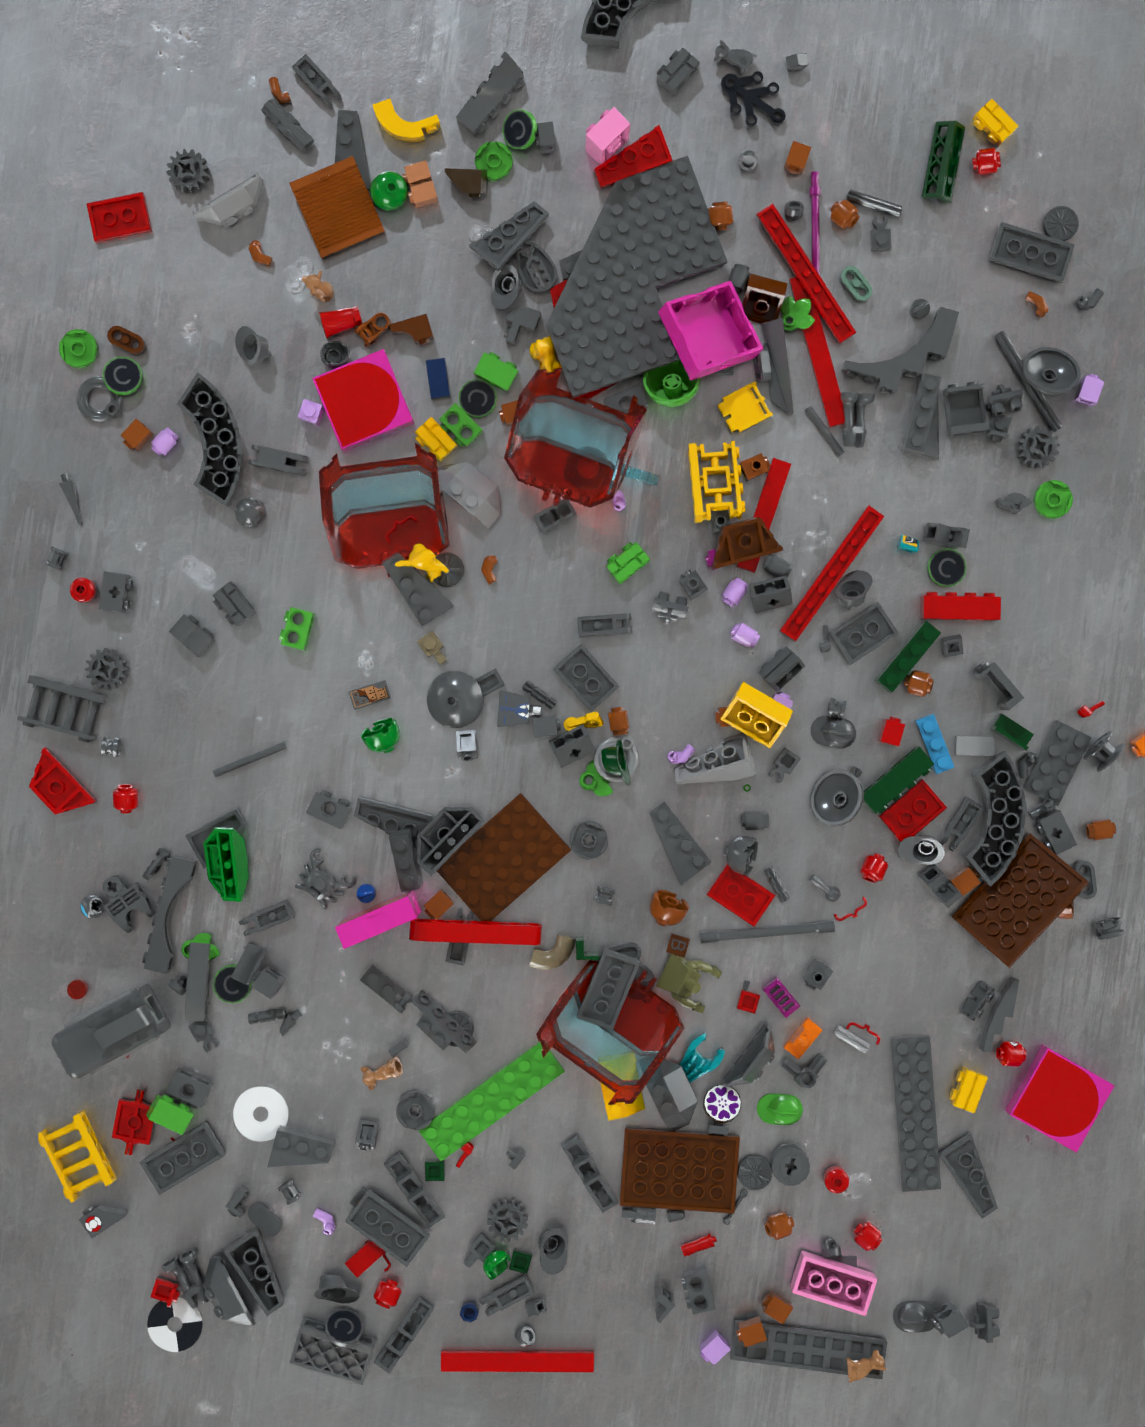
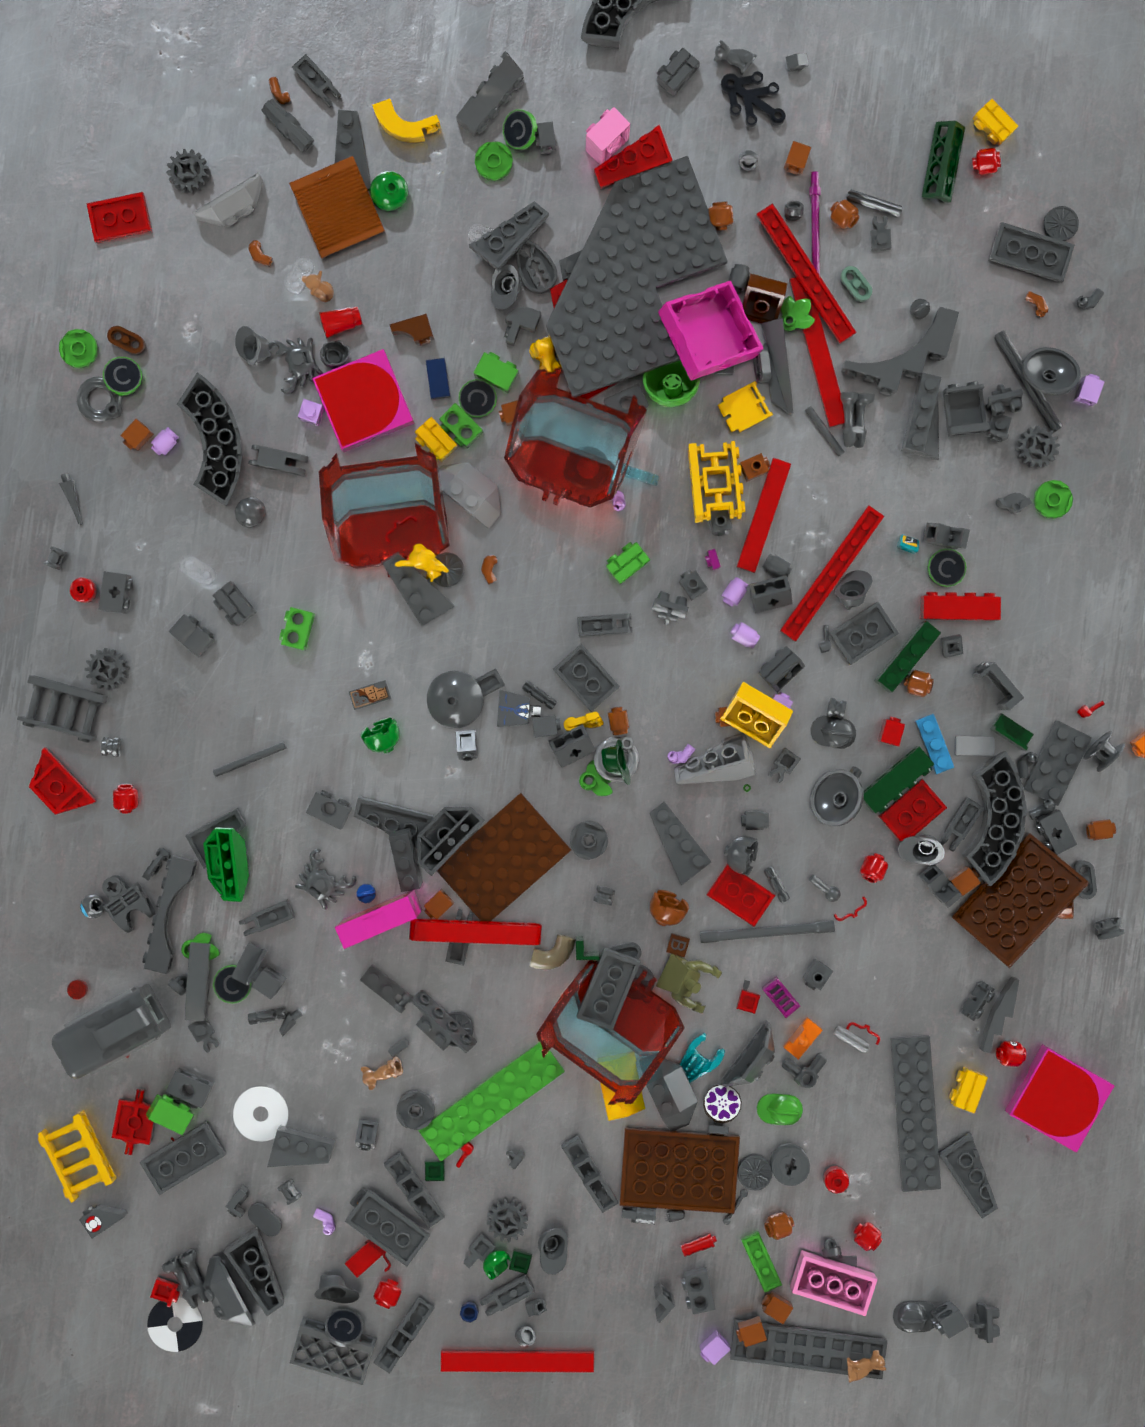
dark orange piece [354,313,392,348] -> none
nougat piece [402,160,438,208] -> none
dark tan plate [417,631,447,665] -> none
dark brown slope [445,168,487,198] -> none
dark grey brick [534,497,577,532] -> none
reddish brown wing [712,517,783,569] -> none
none -> dark grey animal [269,337,323,394]
none -> bright green tile [741,1231,782,1293]

